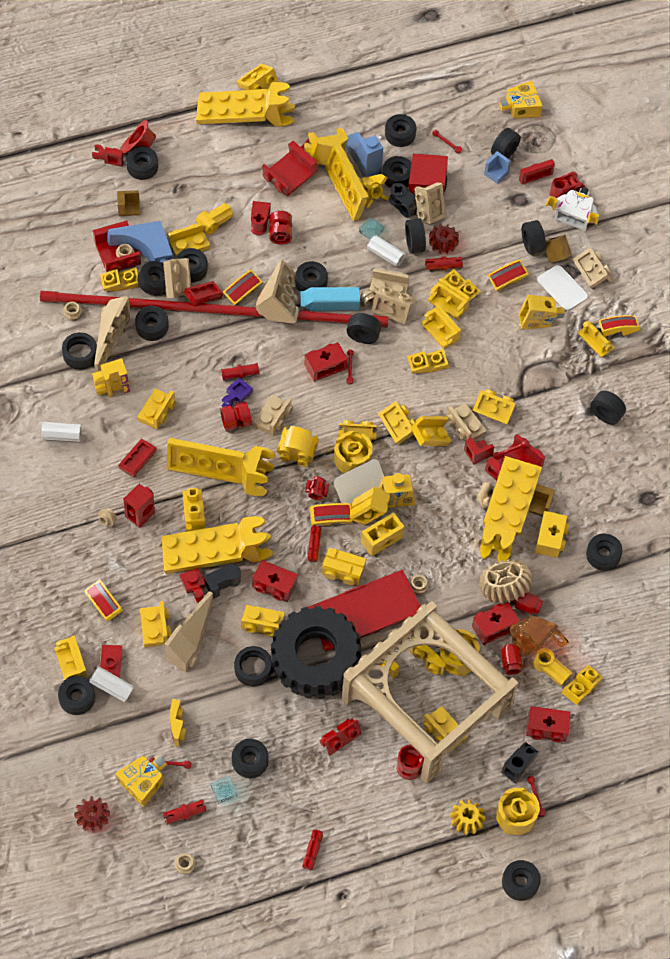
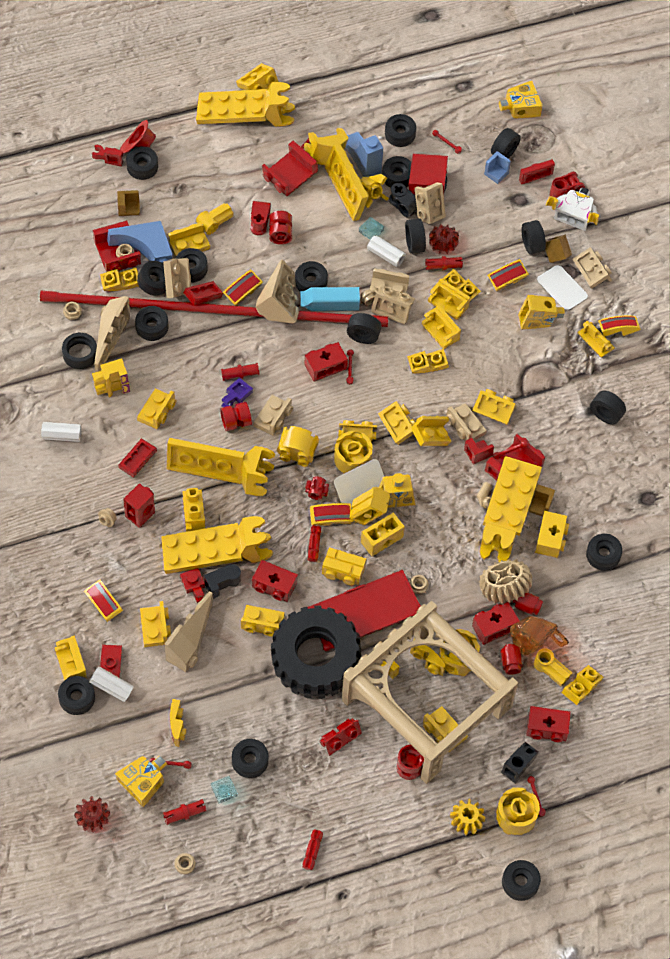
black tyre [234,646,272,687] -> none

